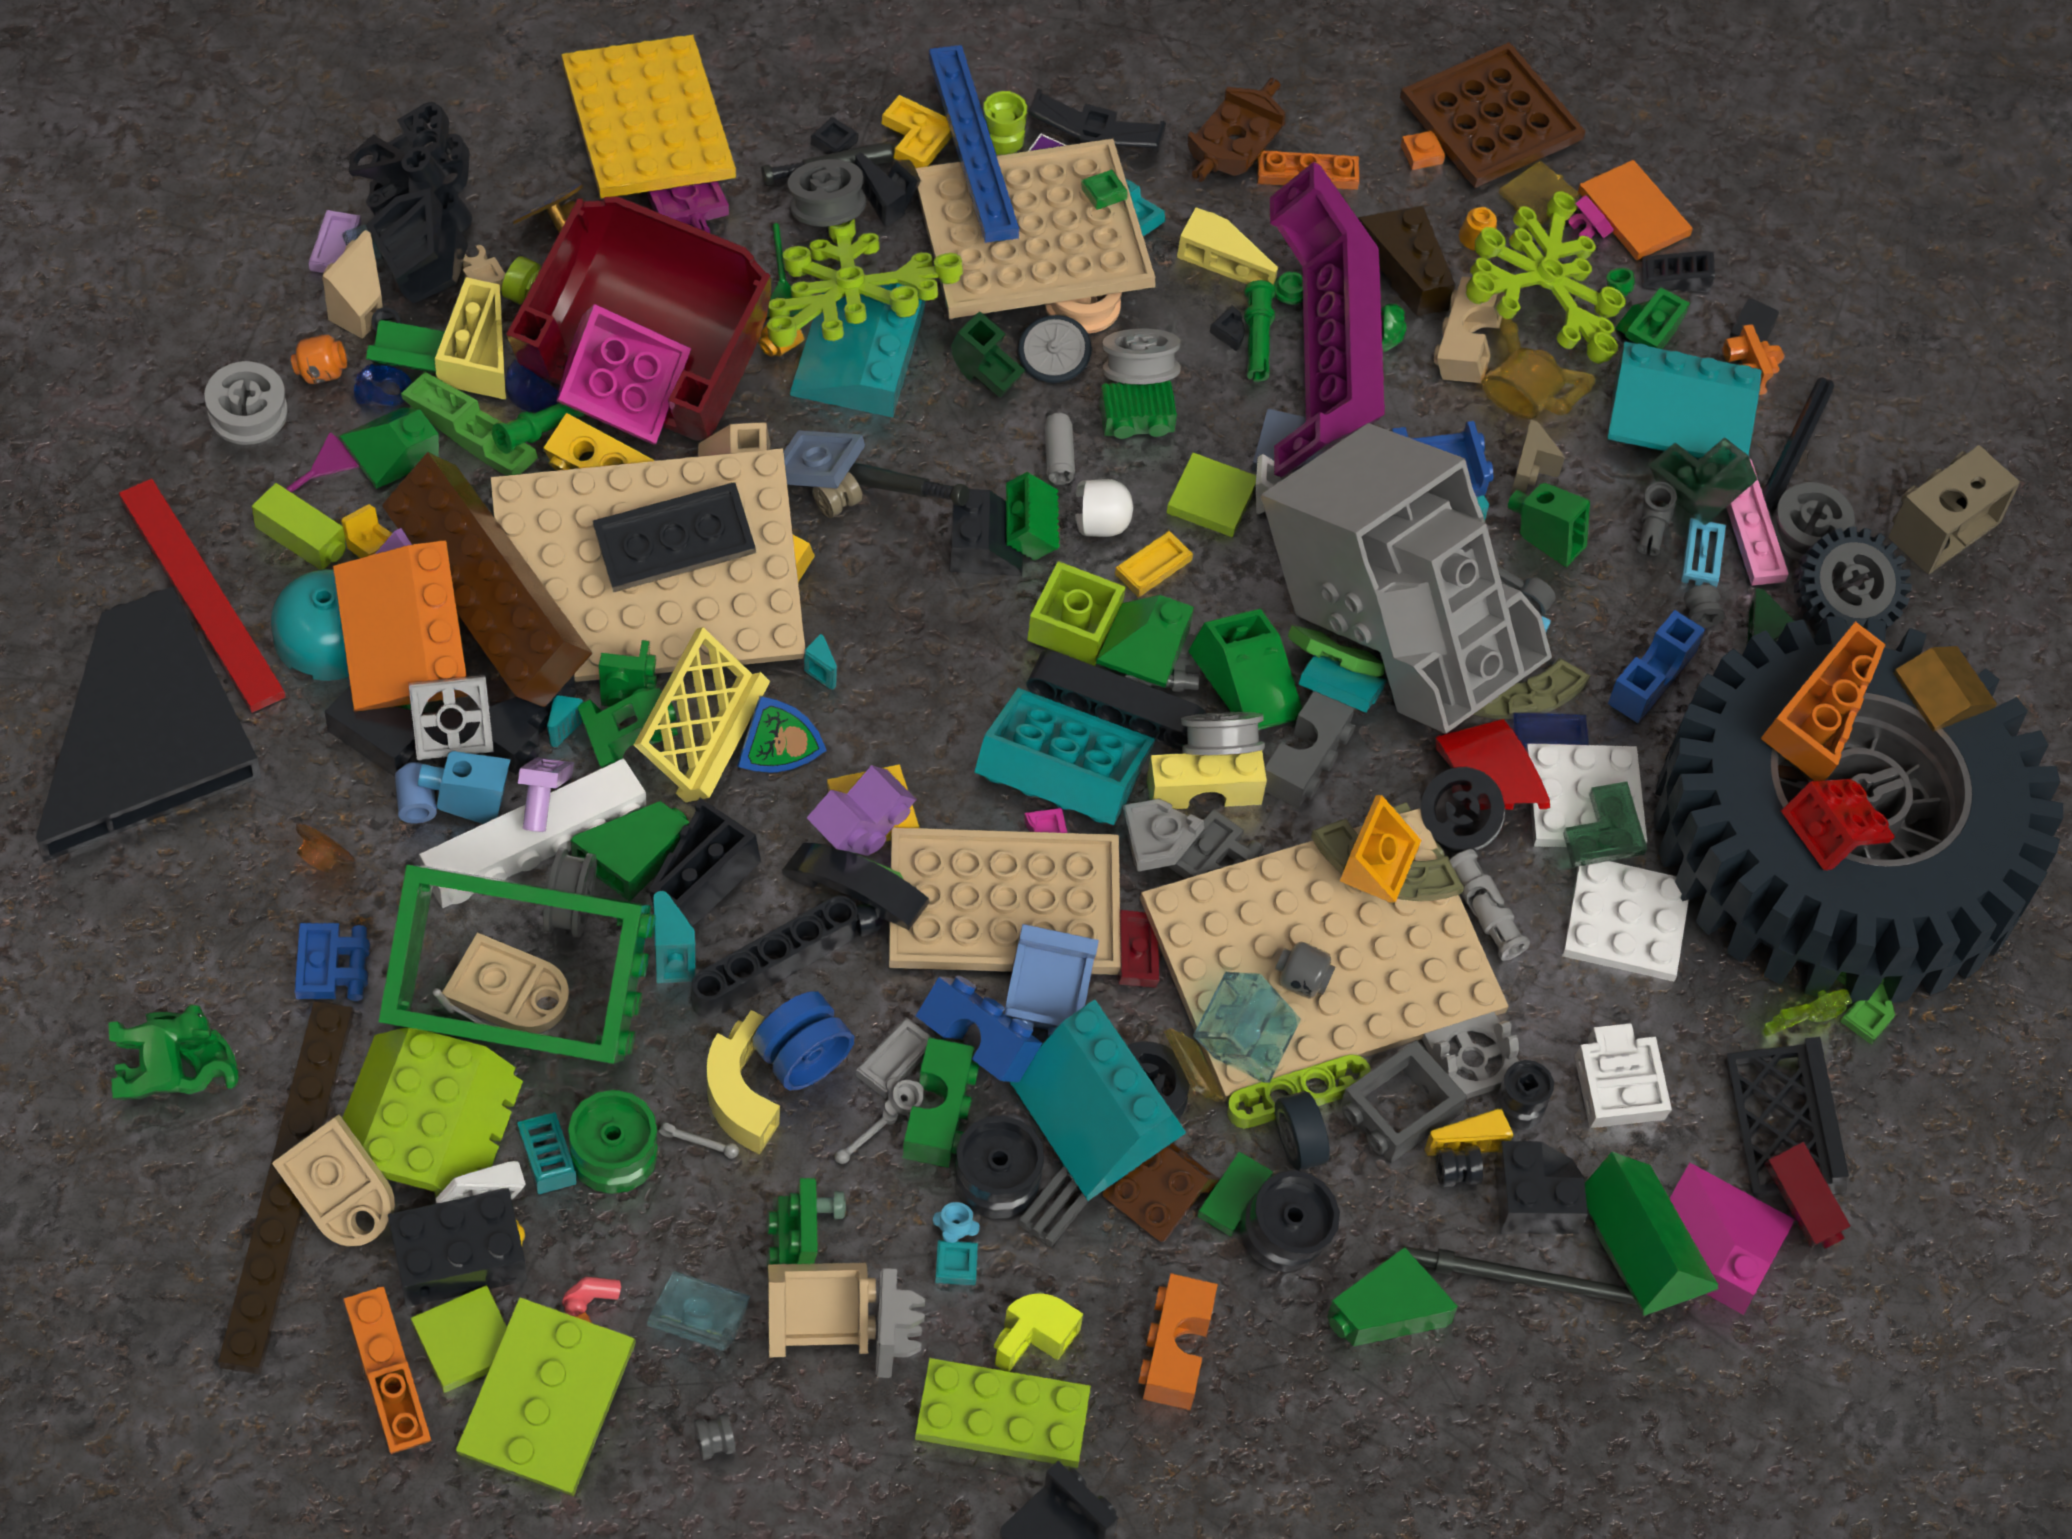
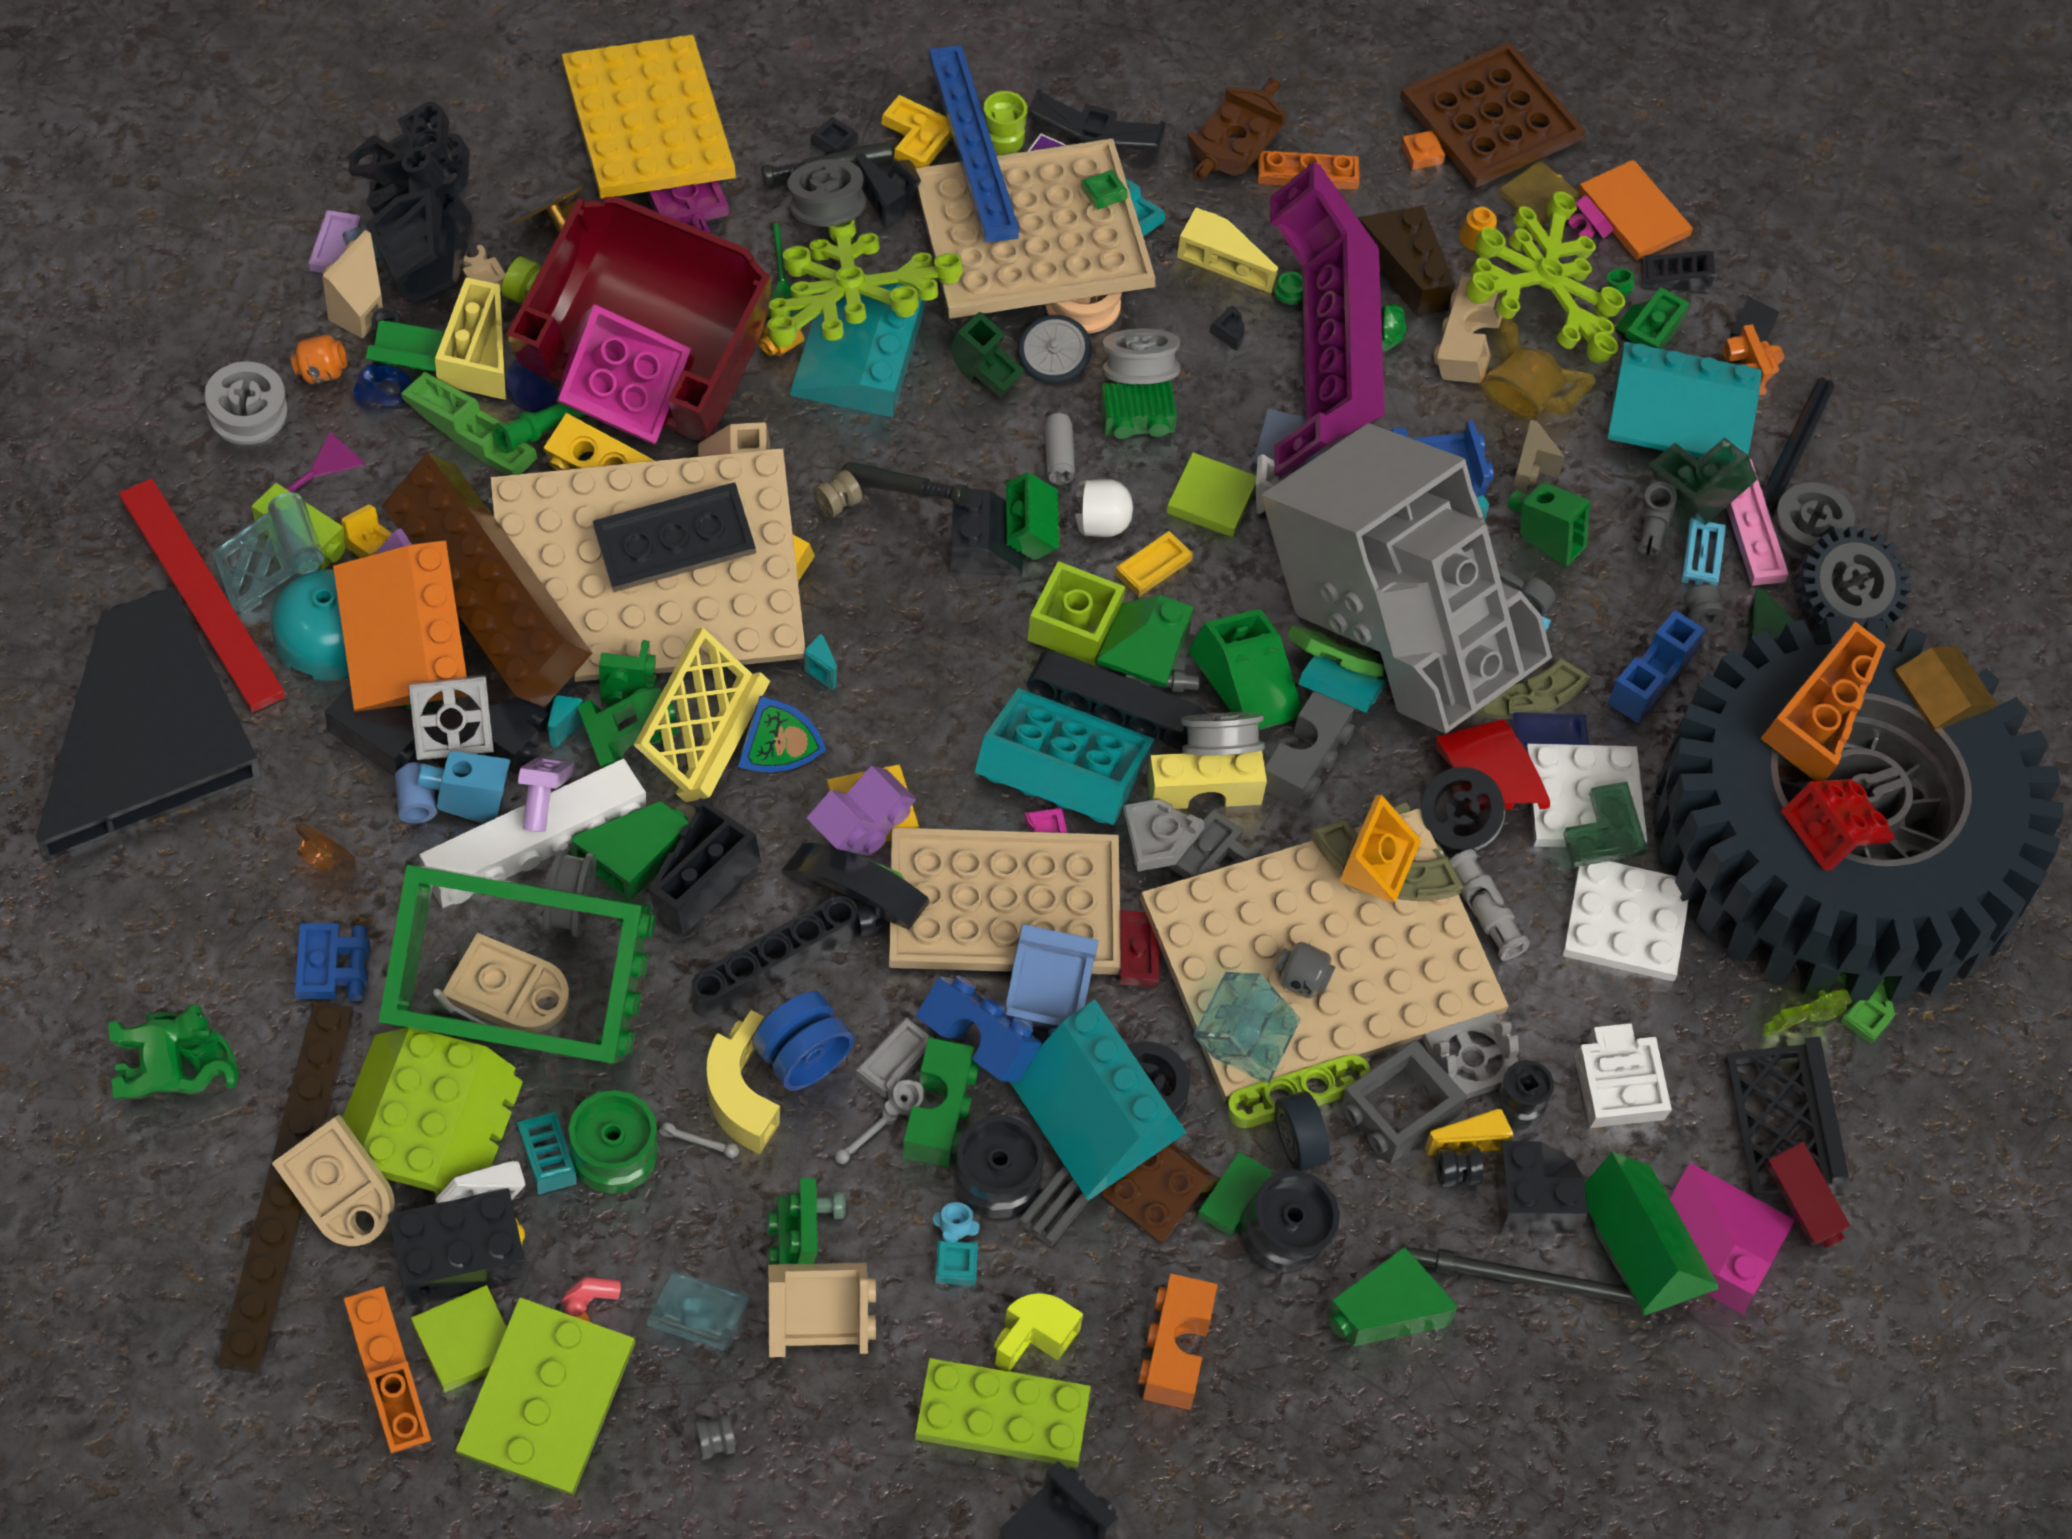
green slope [339,407,439,489] -> none
teal tile [653,891,695,983] -> none
sand blue tile [783,430,865,488] -> none
light grey piece [875,1268,925,1378] -> none
clear yellow piece [1164,1028,1223,1102] -> none
green pin [1244,280,1275,382] -> none
dark tan piece [1888,445,2020,575] -> none
none -> clear light blue piece [212,493,324,614]

